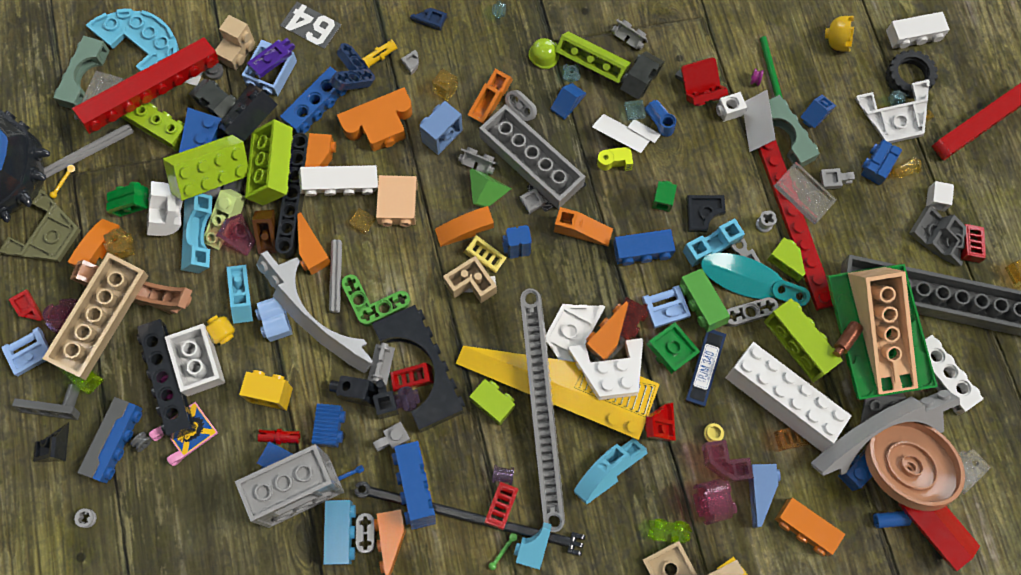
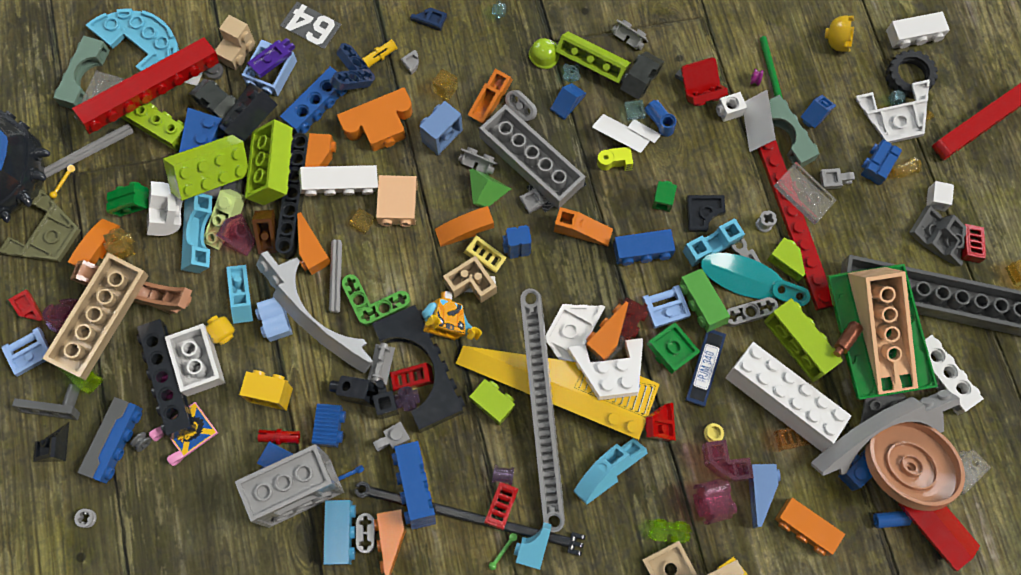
none -> torso [422,291,482,340]

